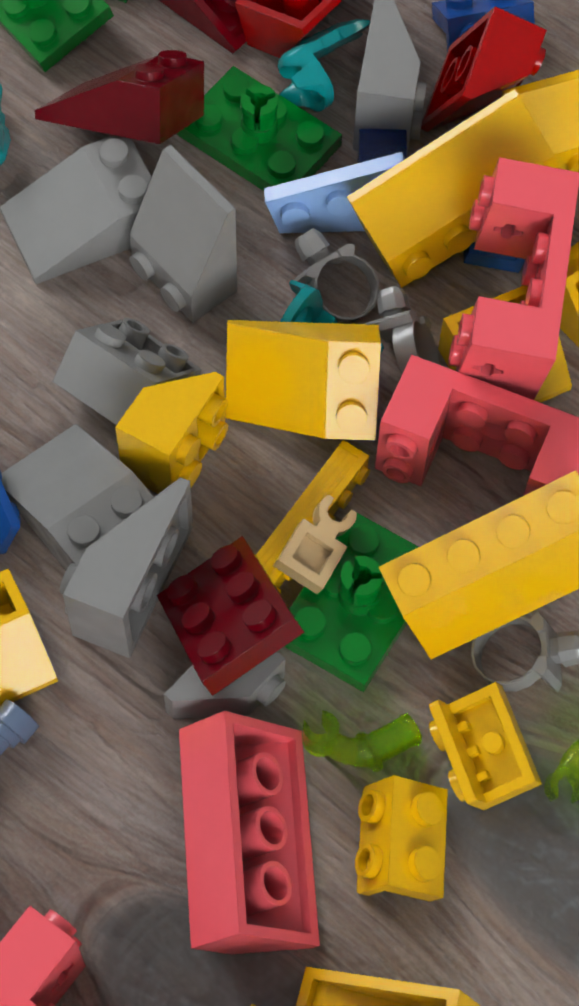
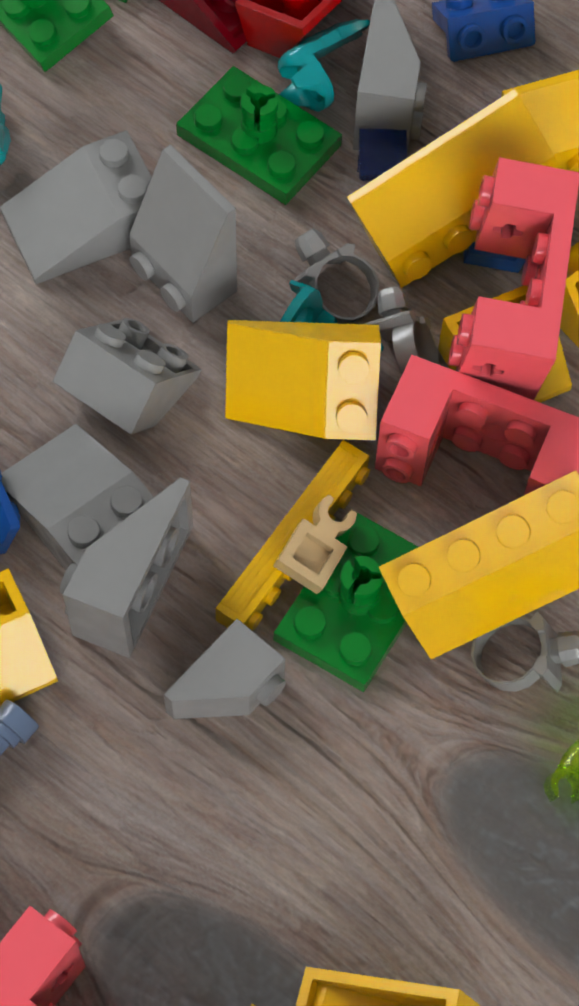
dark red slope [35,50,204,144] -> none
yellow slope [115,372,229,494] -> none
dark red plate [156,536,304,696] -> none
coral slope [179,711,320,954] -> none
light blue wing [264,152,405,234] -> none
clear neon green piece [303,710,422,772] -> none
yellow bracket [355,775,448,902] -> none
red slope [421,6,547,132] -> none
yellow bracket [429,682,542,810] -> none

